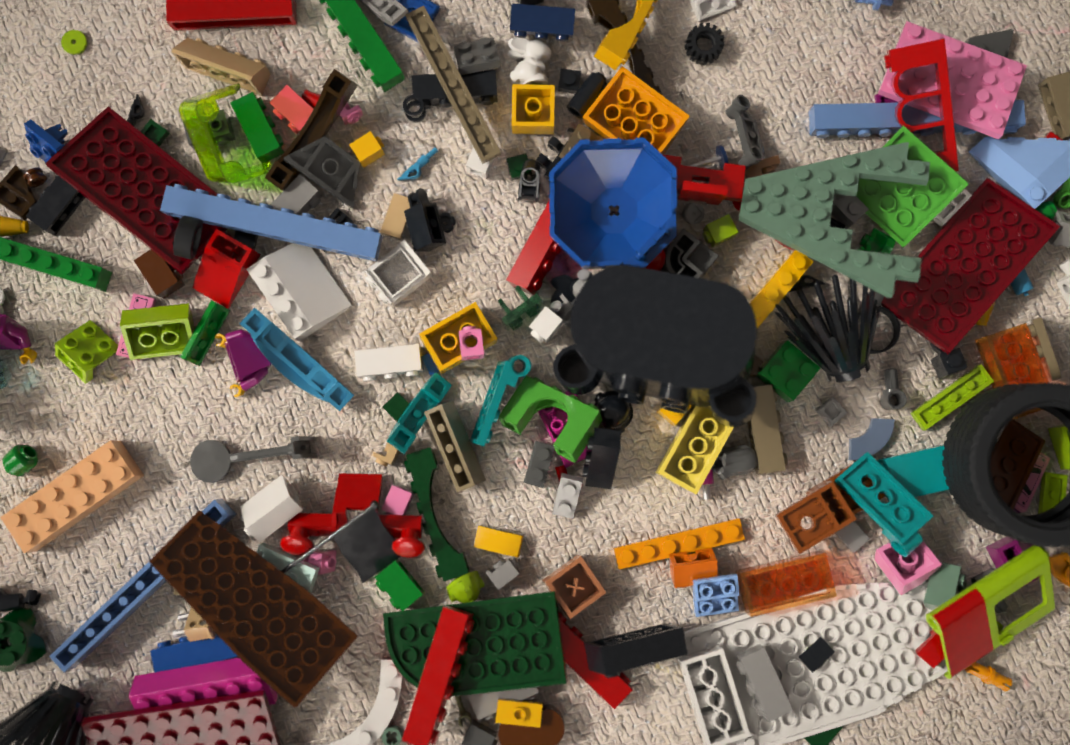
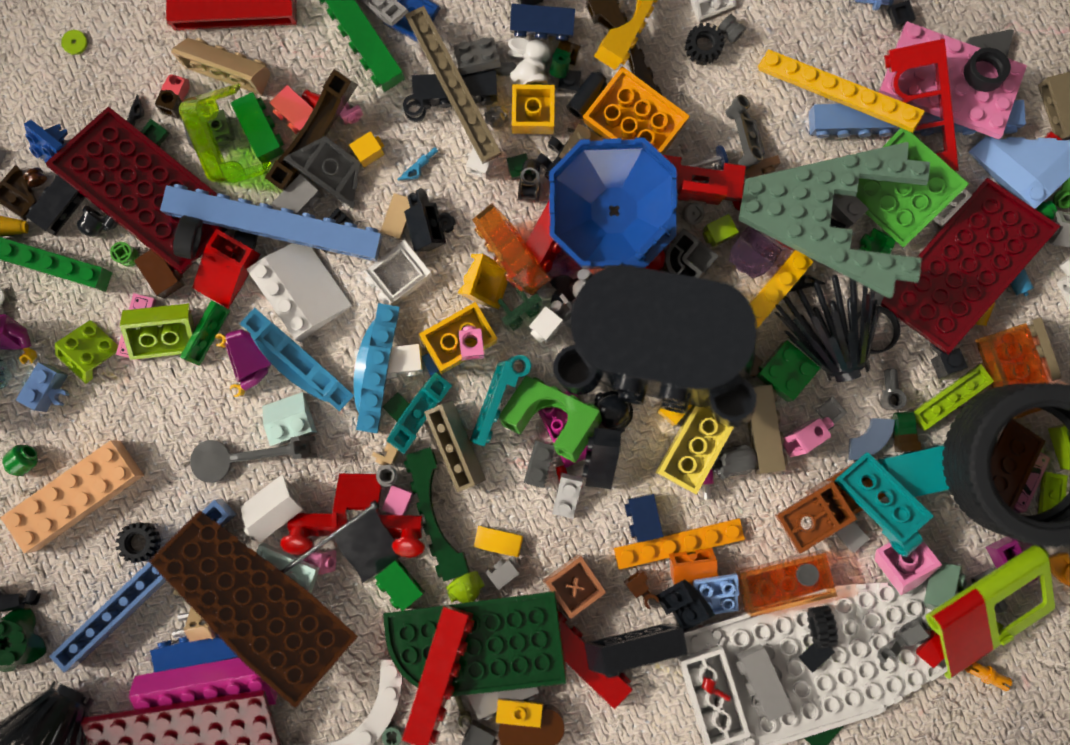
none -> medium blue brick [16,362,70,412]
none -> black piece [77,206,118,237]
none -> bright green wheel [110,242,139,267]
none -> black tyre [115,522,161,563]
none -> leg [155,74,190,119]
none -> light aqua slope [262,392,317,447]
none -> dark azure piece [354,303,400,433]
none -> light grey cone [376,465,398,487]
none -> yellow brick [458,254,511,309]
none -> clear orange brick [472,203,551,295]
none -> flat silver plant [484,106,509,128]
none -> dark grey arm [493,62,517,76]
none -> dark green leg [549,41,581,78]
none -> reddish brown piece [623,569,659,609]
none -> dark blue brick [624,493,663,543]
none -> black slope [656,579,715,631]
none -> red hand [702,677,731,702]
none -> dark grey wheel [717,13,747,44]
none -> clear purple brick [729,226,782,279]
none -> yellow plate [758,49,924,133]
none -> bright pink torso [782,417,834,457]
none -> dark grey piece [796,563,819,586]
none -> black tyre [807,605,838,649]
none -> dark grey piece [877,616,930,664]
none -> black plate [887,0,916,28]
none -> leg [892,411,922,452]
none -> black tyre [963,47,1011,92]

